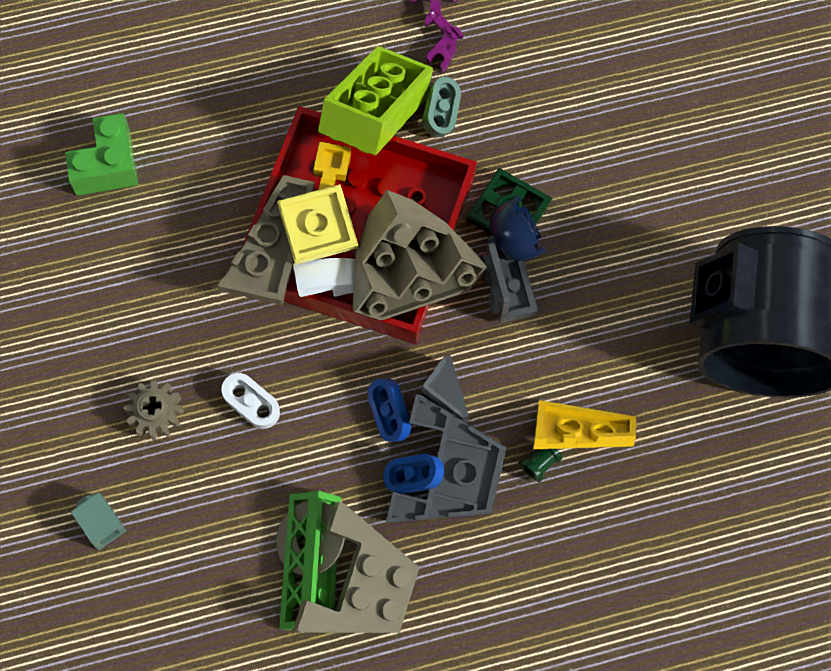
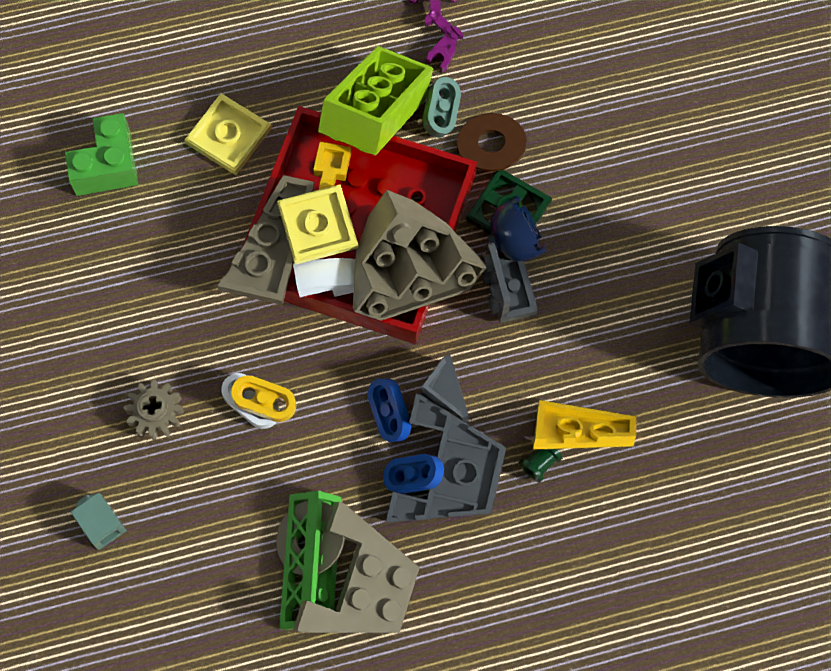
none -> light yellow tile [185,93,272,175]
none -> yellow plate [231,375,296,422]
none -> reddish brown gear [457,113,527,171]

